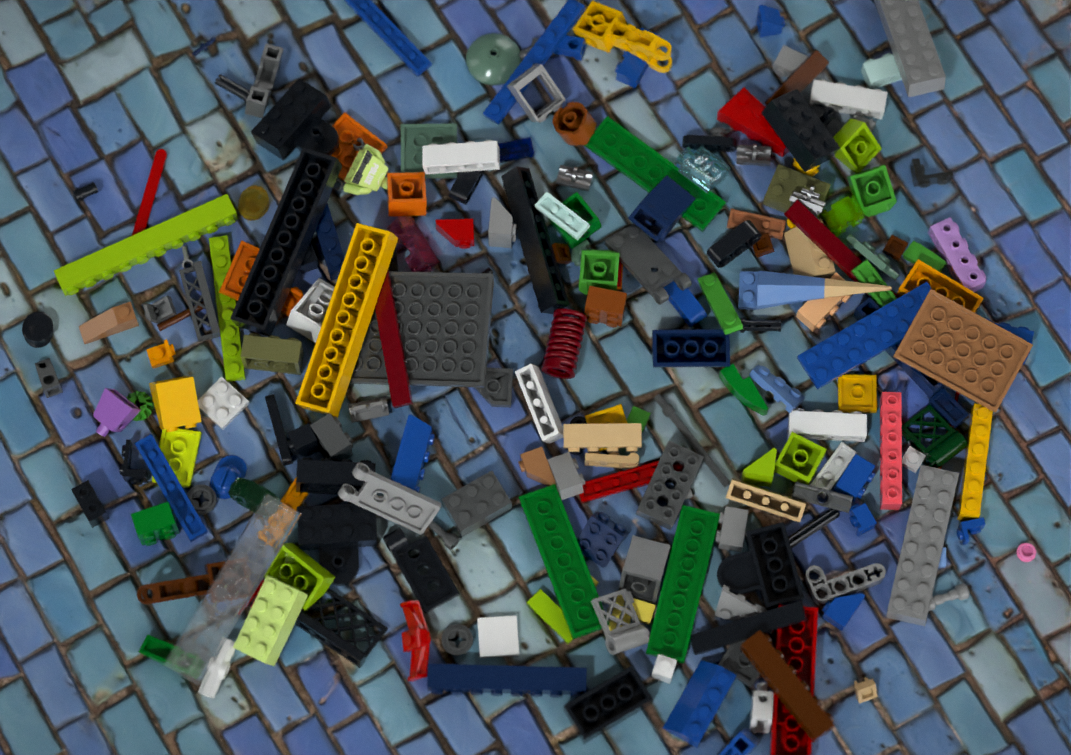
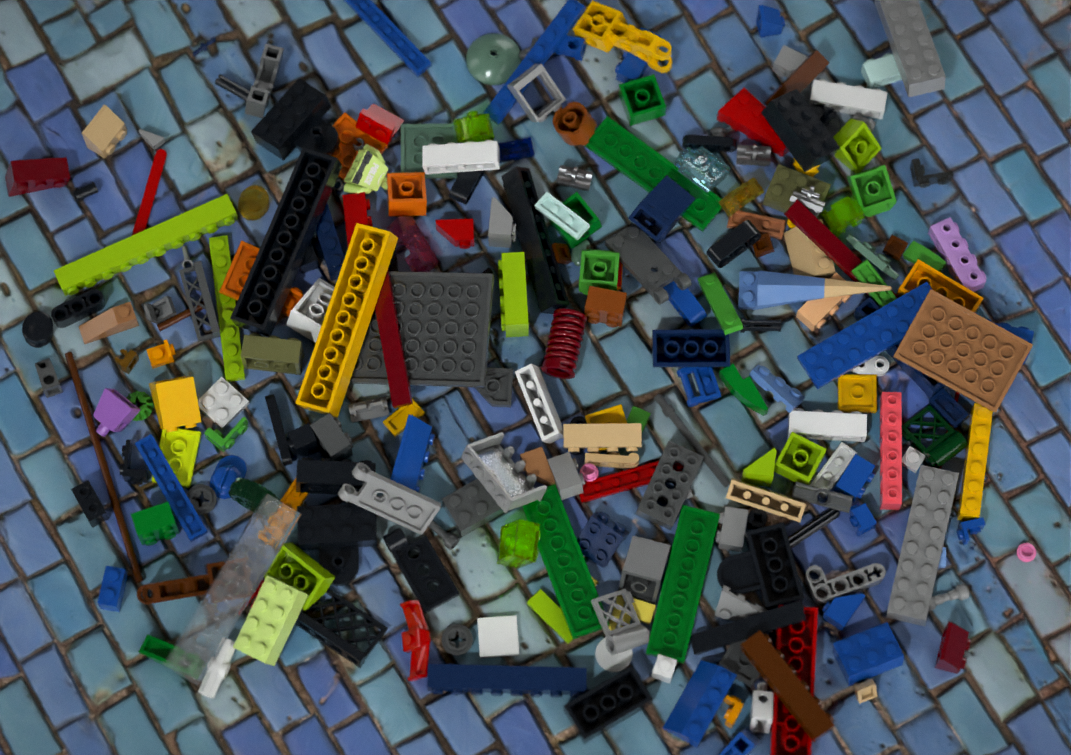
none -> dark red wedge [5,157,70,197]
none -> black beam [51,289,106,328]
none -> reddish brown piece [65,352,144,583]
none -> tan slope [82,104,127,159]
none -> blue brick [97,566,128,612]
none -> pearl gold tile [115,349,139,374]
none -> light grey piece [138,129,165,150]
none -> bright green bracket [204,417,248,452]
none -> red brick [342,192,373,247]
none -> red bracket [355,104,404,145]
none -> yellow tile [383,398,425,438]
none -> clear neon green brick [453,111,495,143]
none -> light grey window [461,432,547,514]
none -> clear neon green brick [497,519,541,569]
none -> lime brick [498,252,529,338]
none -> bright pink plate [579,463,599,482]
none -> white sticker [595,637,633,672]
none -> green brick [618,74,666,126]
none -> blue plate [677,367,721,407]
none -> clear yellow brick [719,177,765,217]
none -> light orange bracket [724,695,744,729]
none -> black wheel [747,509,767,530]
none -> blue brick [832,622,904,686]
none -> white plate [851,356,889,376]
none -> dark red slope [935,622,971,674]

